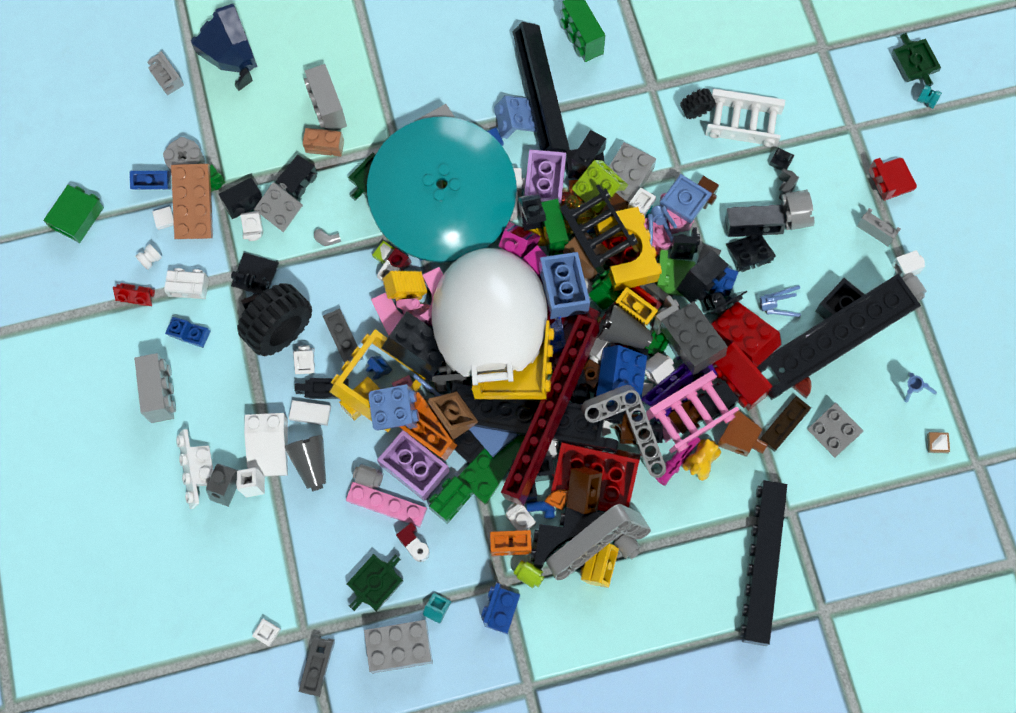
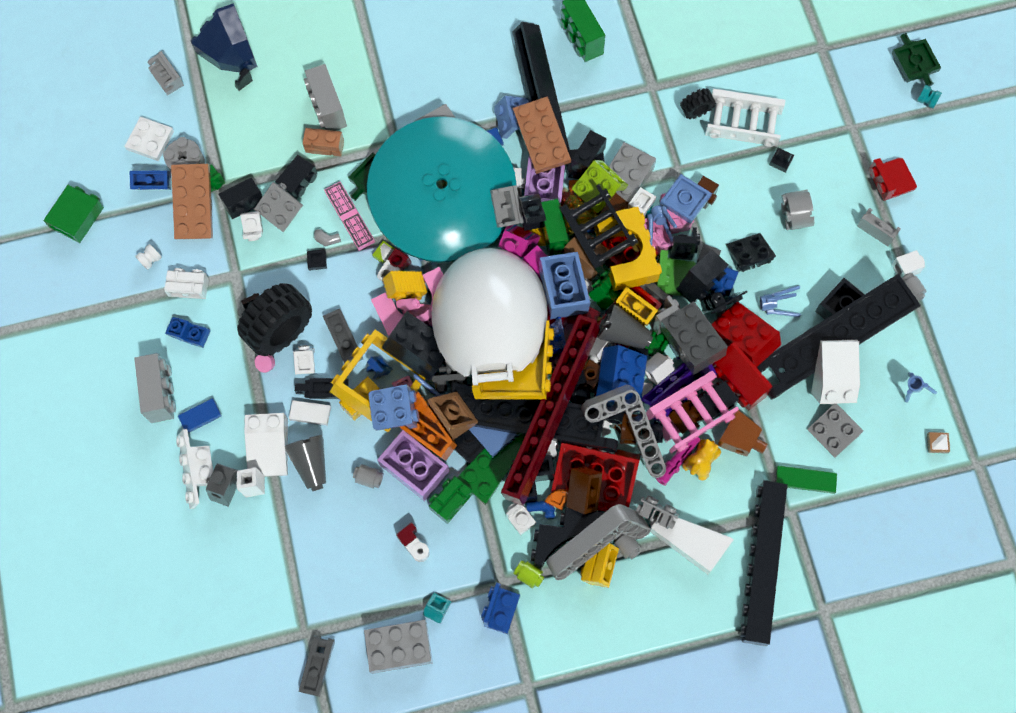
red hinge [113,283,155,307] -> none
white tile [152,206,174,230] -> none
black hinge [231,253,279,295] -> none
white tile [252,619,281,647] -> none
bright pink plate [346,482,427,527] -> none
dark green plate [346,554,404,612] -> none
orange brick [490,530,532,556] -> none
black brick [725,205,786,237] -> none
dark brown tile [760,396,811,452] -> none
dark grey bracket [779,168,799,200] -> none
clear red tile [792,377,812,398] -> none
none -> white plate [124,116,174,161]
none -> blue tile [178,398,222,433]
none -> bright pink tile [255,355,275,373]
none -> black tile [307,249,327,271]
none -> tile [324,182,375,251]
none -> light grey hinge [490,185,524,228]
none -> nougat plate [513,96,571,174]
none -> light grey hinge [636,495,679,529]
none -> white slope [649,513,734,575]
none -> green tile [776,466,837,494]
none -> white slope [811,340,860,404]

